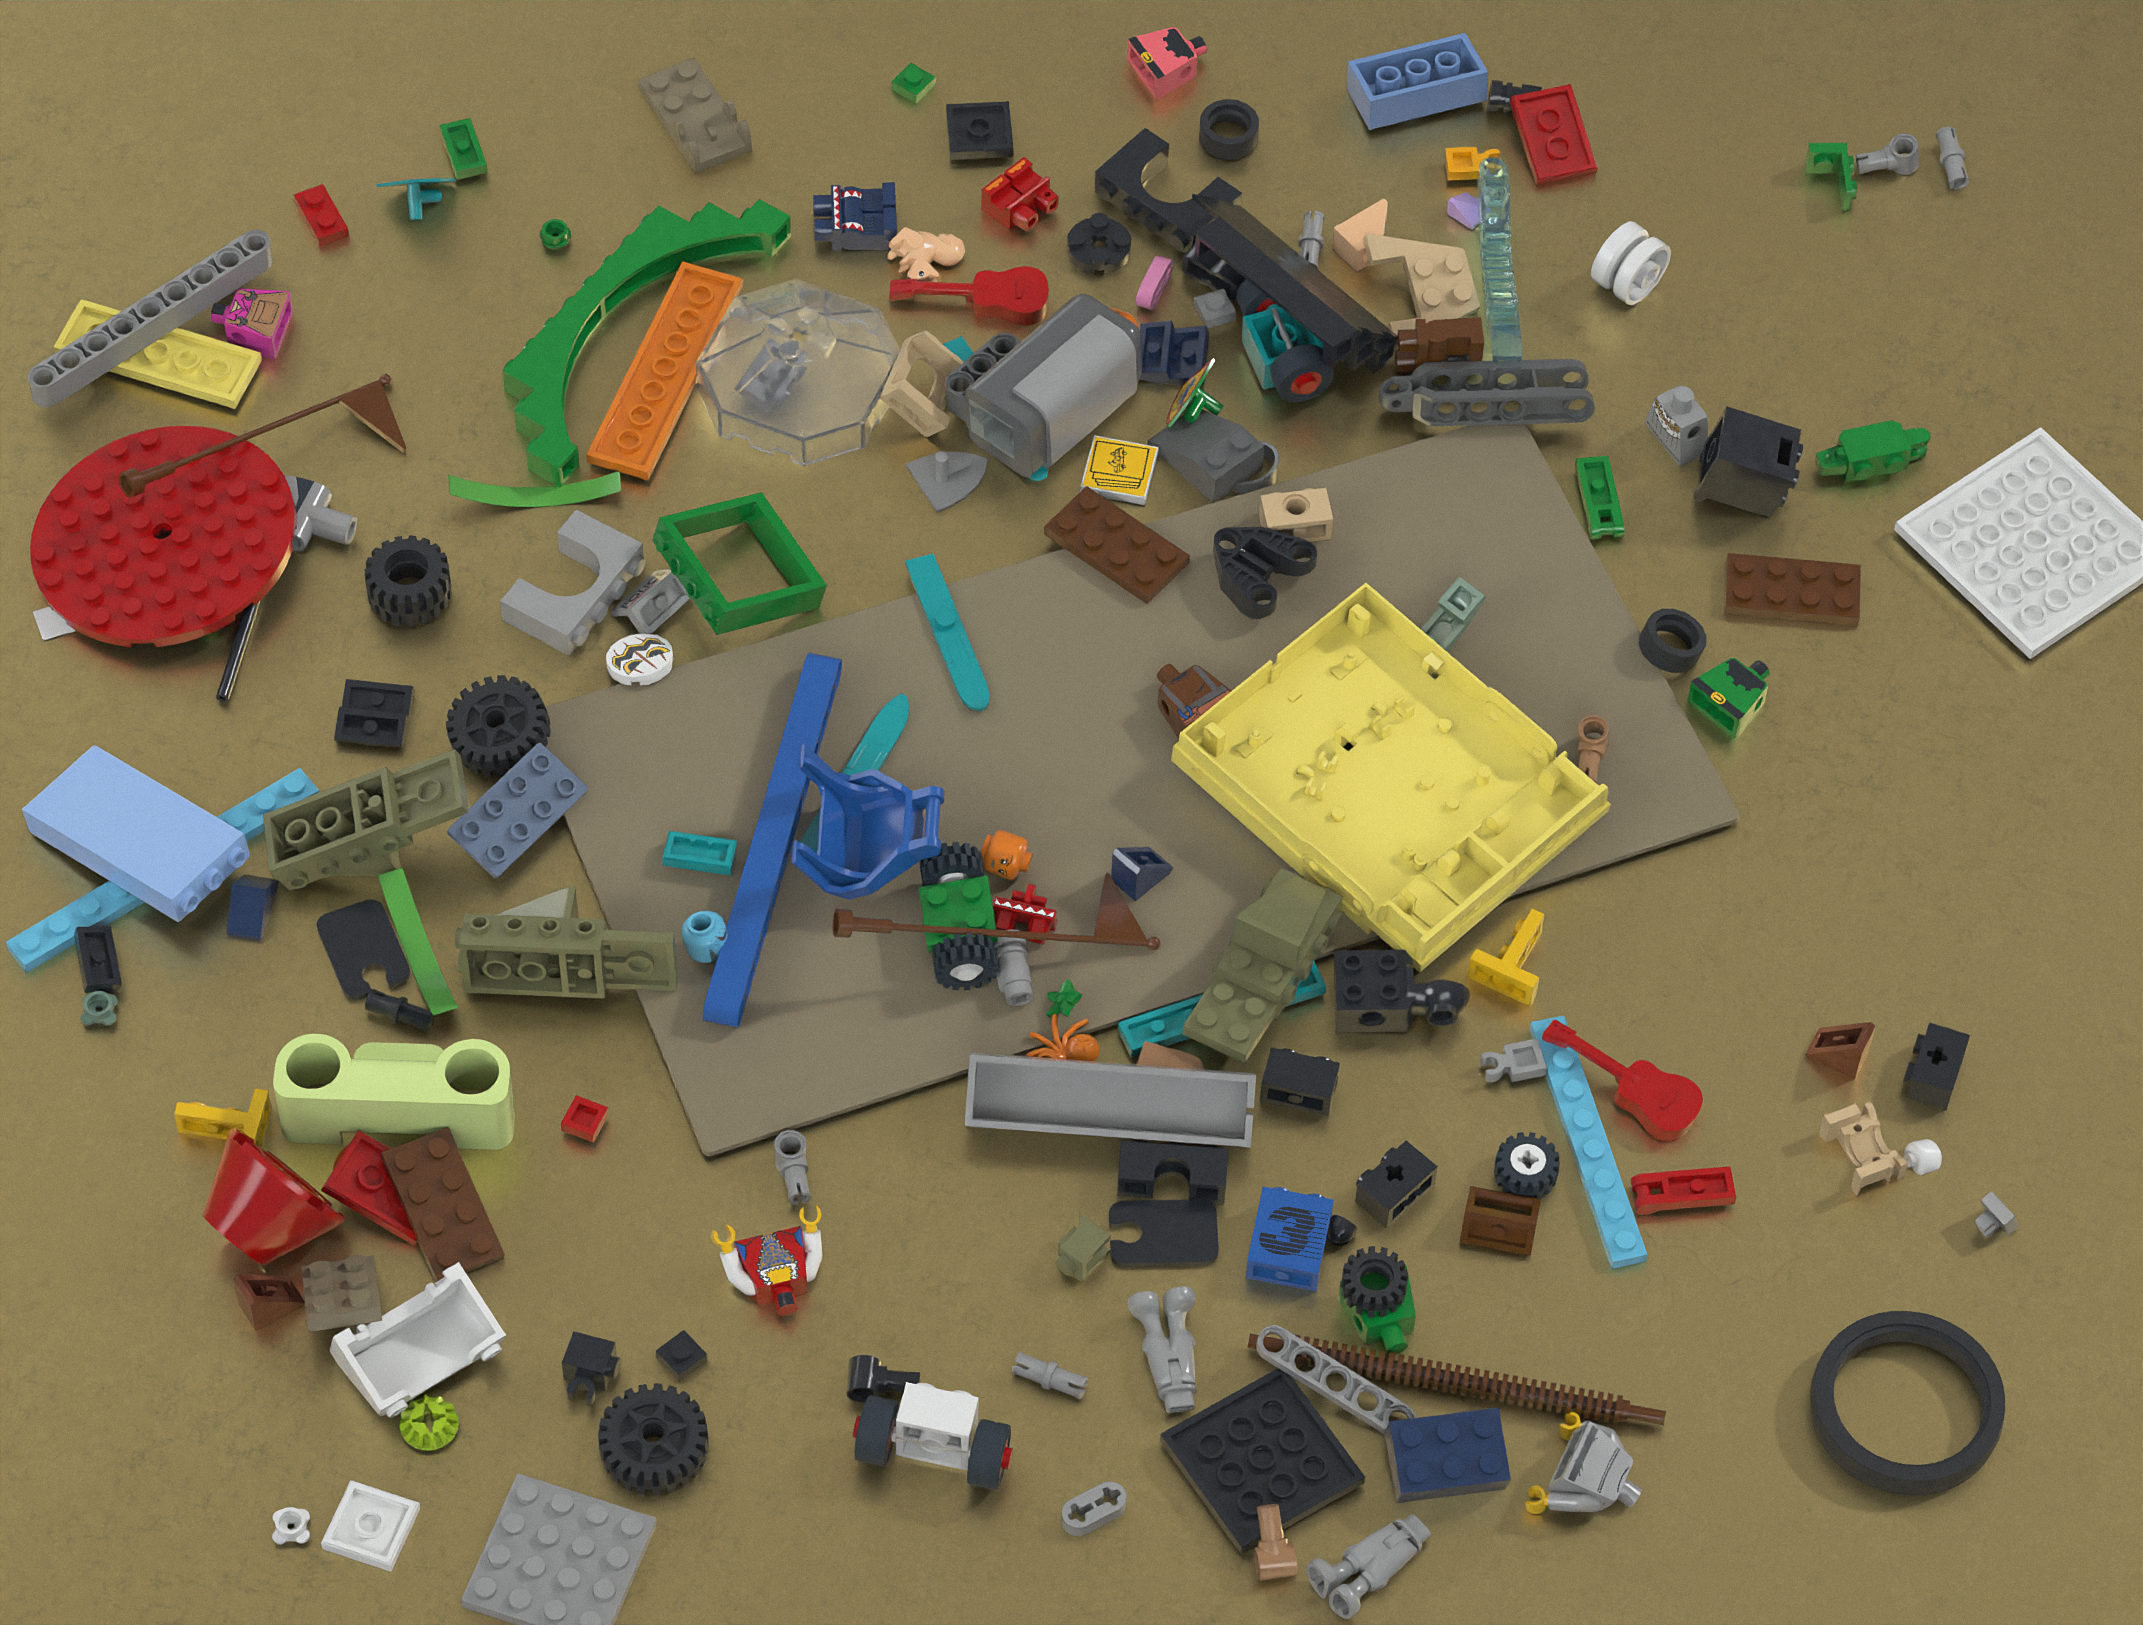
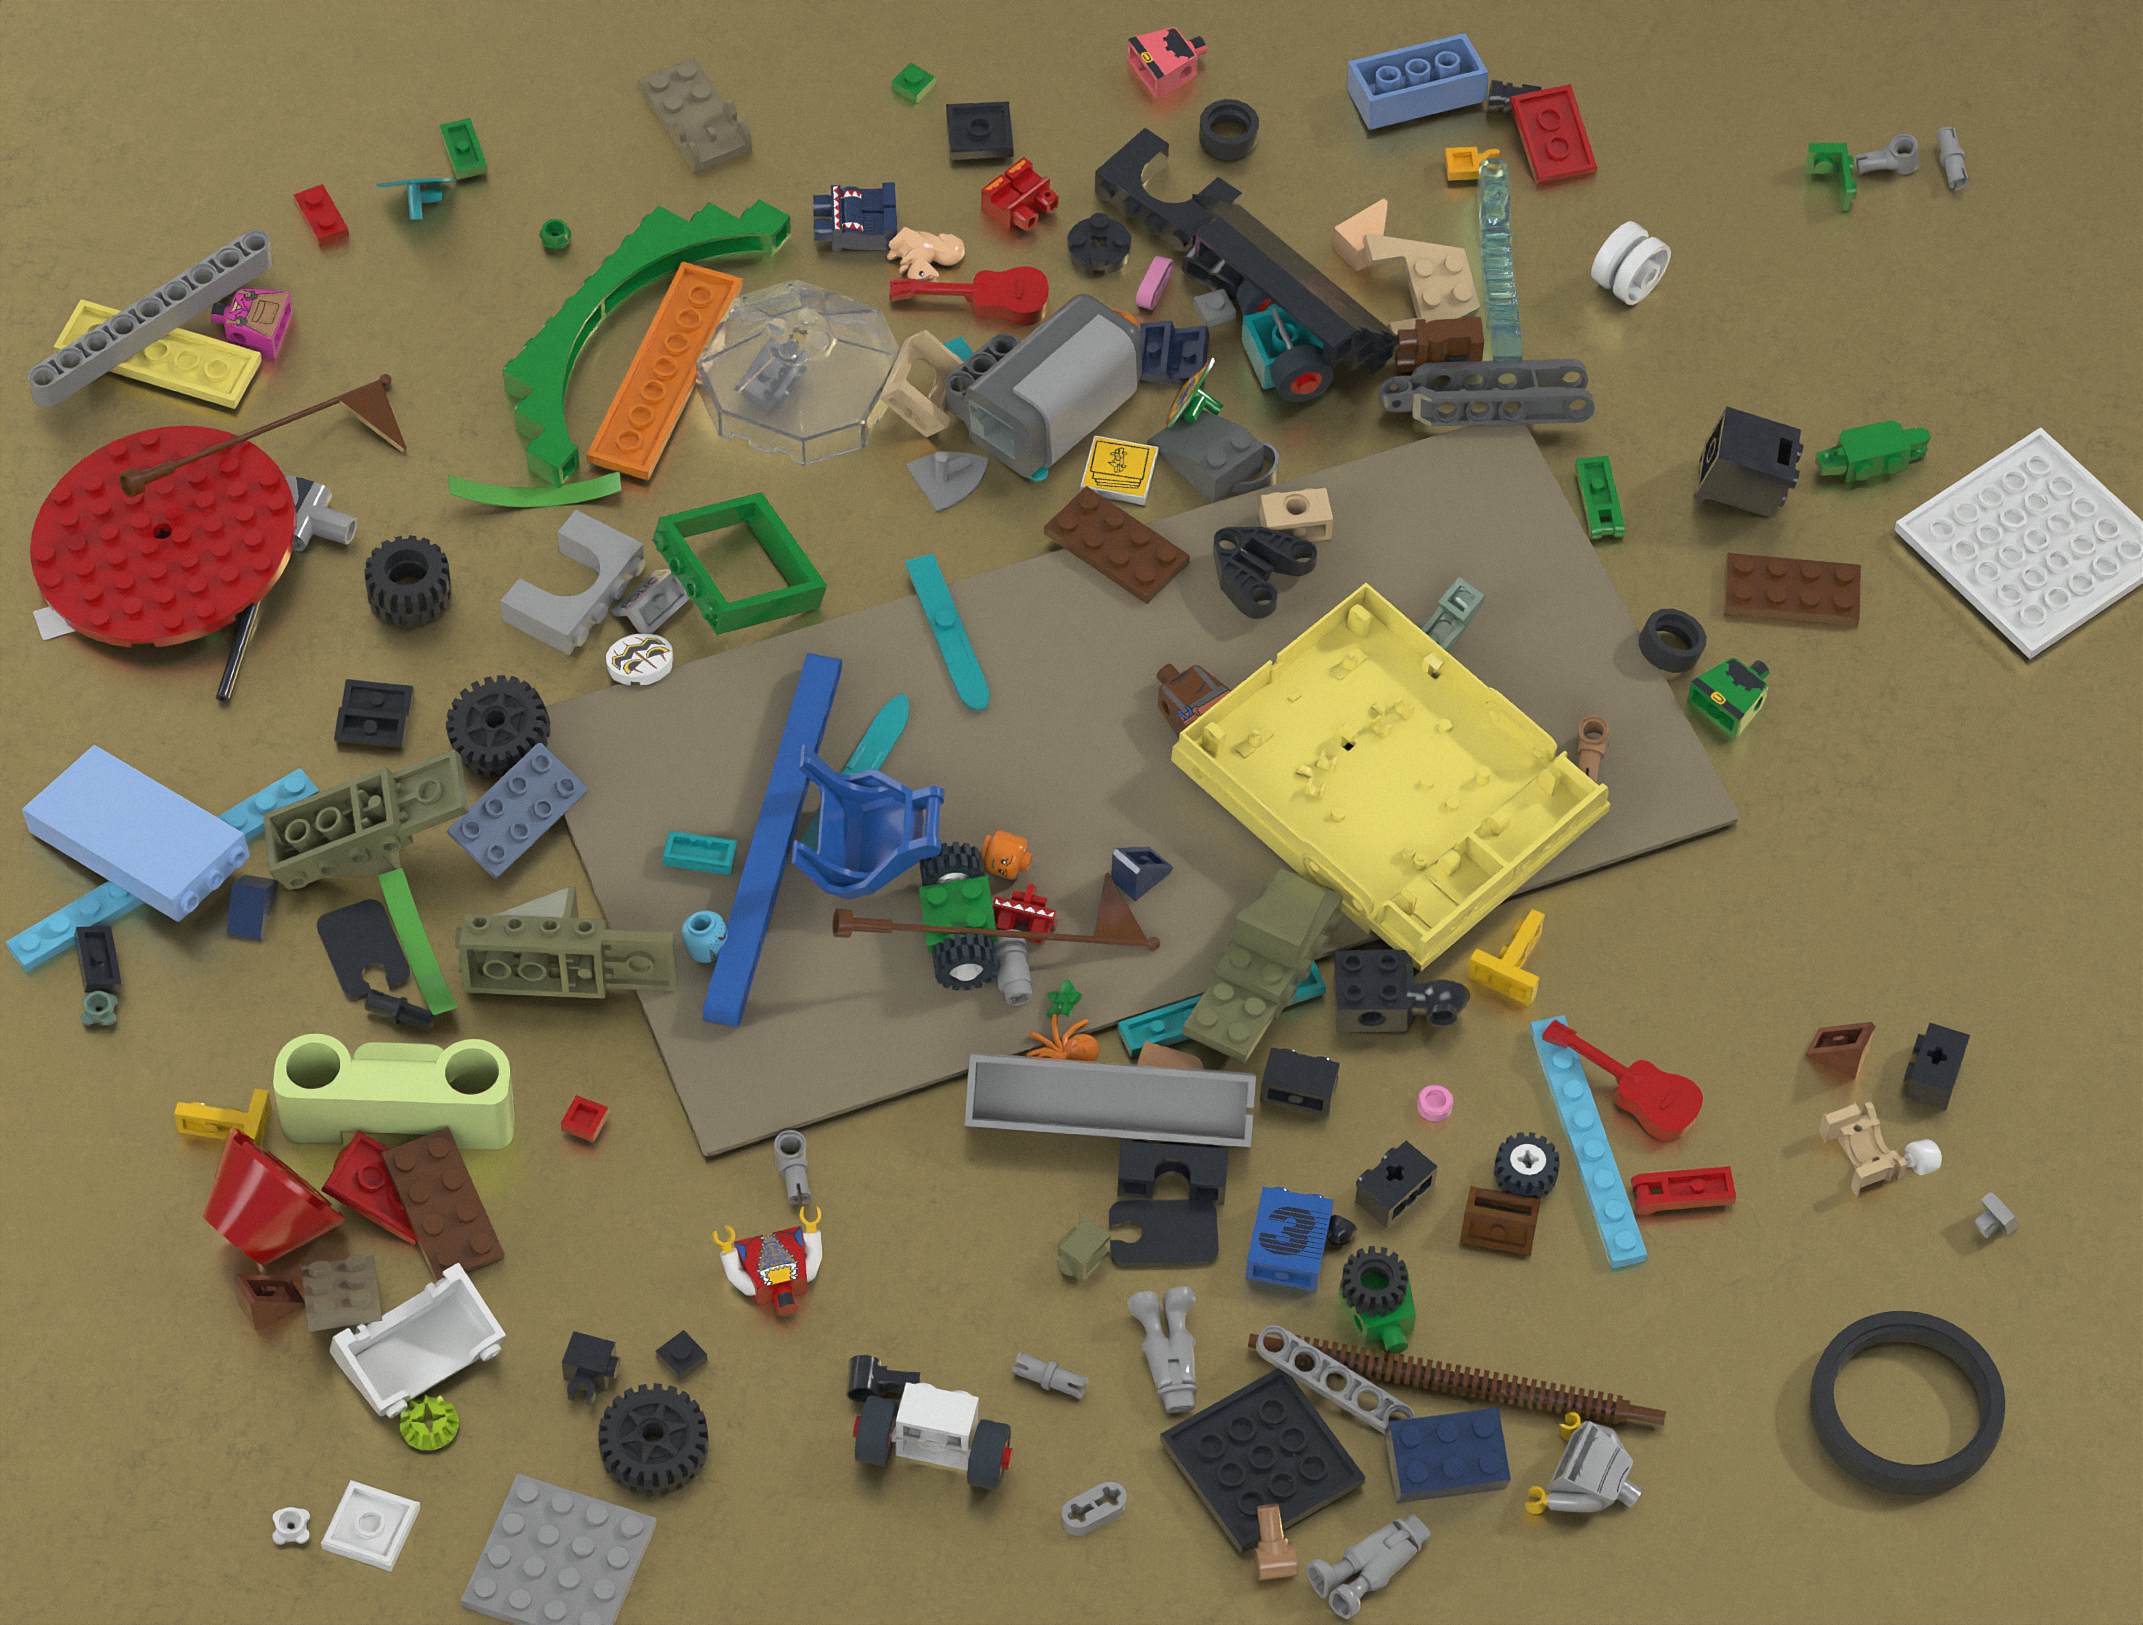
light grey pin [1298,211,1325,269] -> none
lavender slope [1447,192,1492,230] -> none
light grey plate [1480,1039,1547,1082] -> none
light grey torso [1645,386,1708,467] -> none
none -> bright pink tile [1417,1085,1453,1122]

